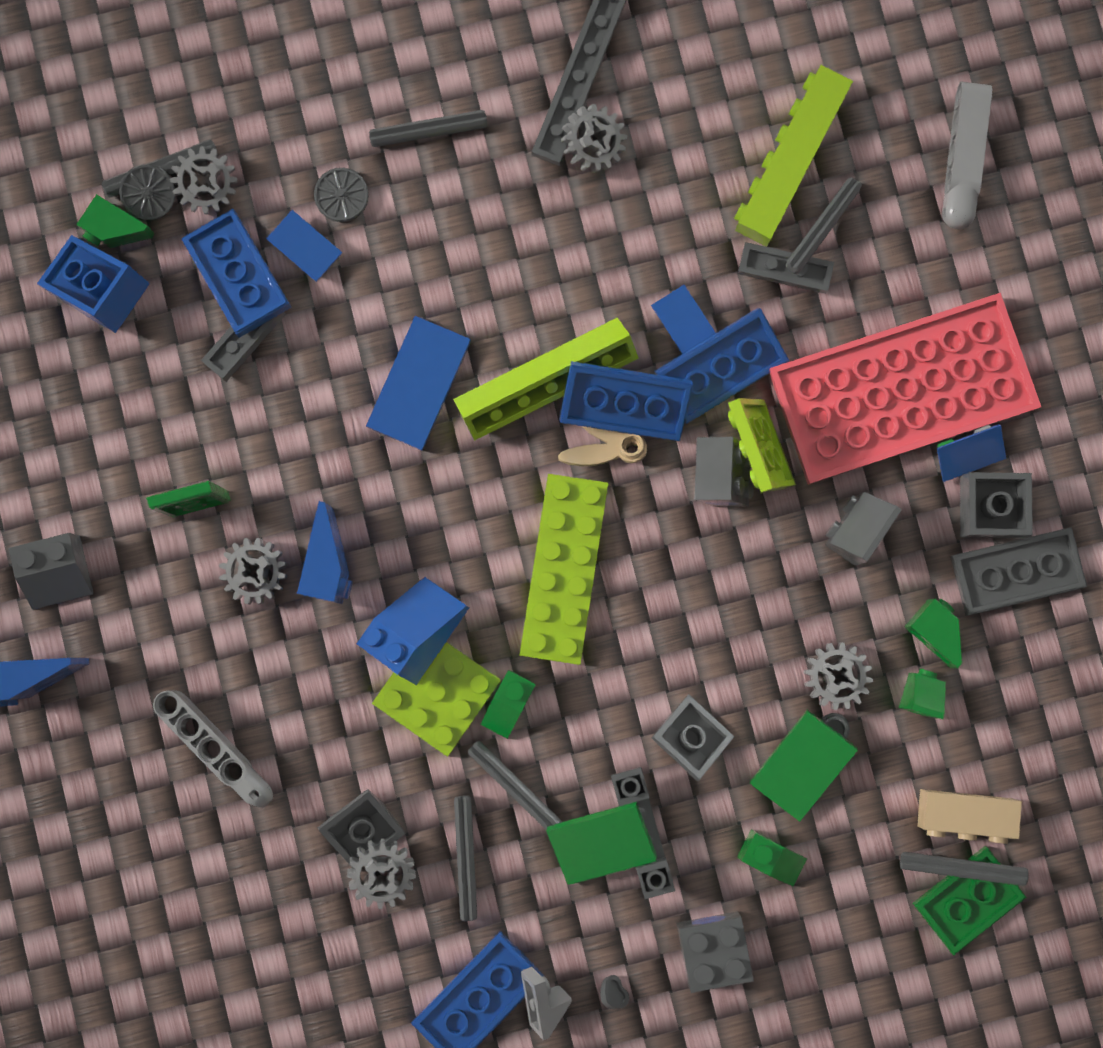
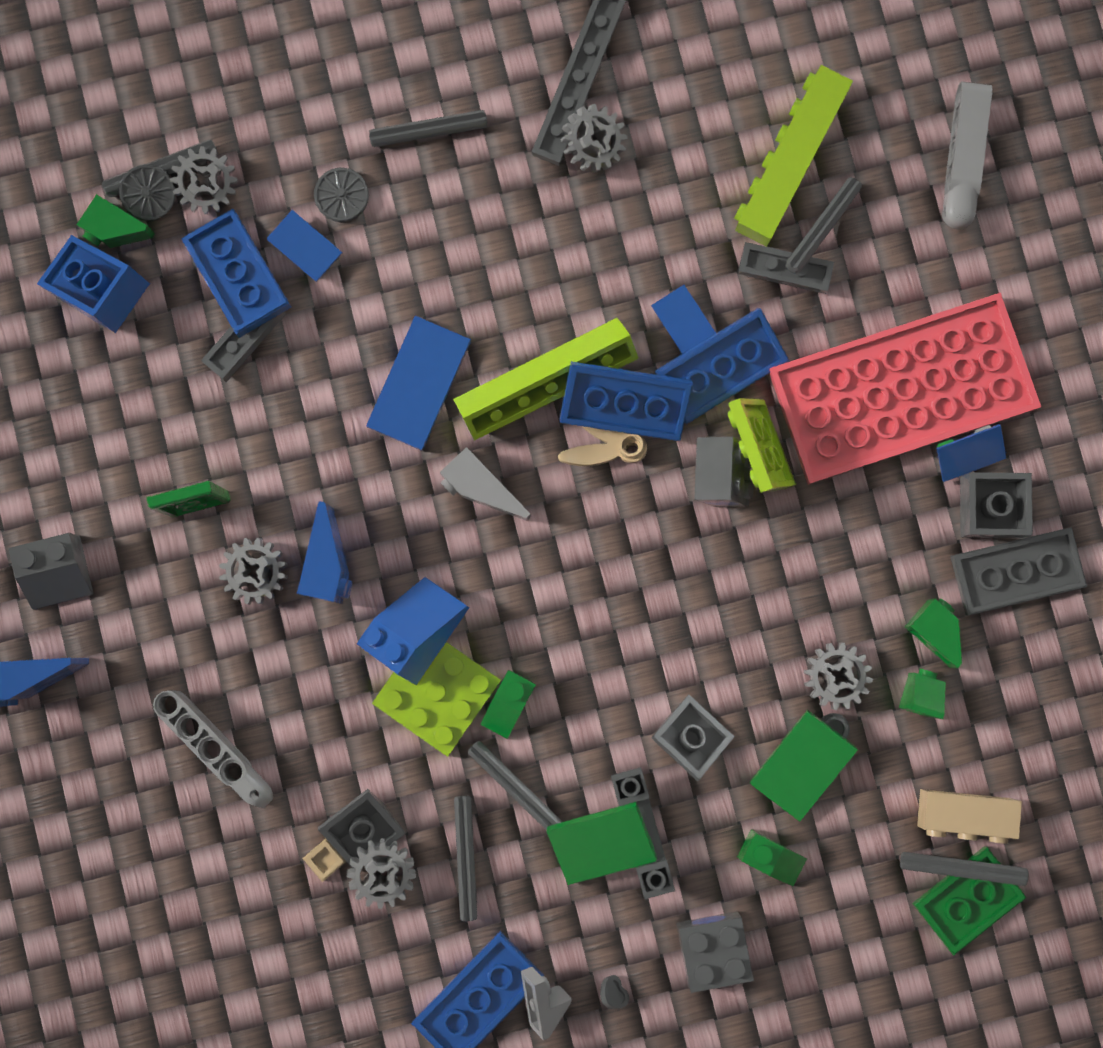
lime plate [519,474,608,665] -> none
dark grey slope [825,492,902,566] -> none
none -> tan tile [302,838,346,882]
none -> light grey slope [440,447,531,521]

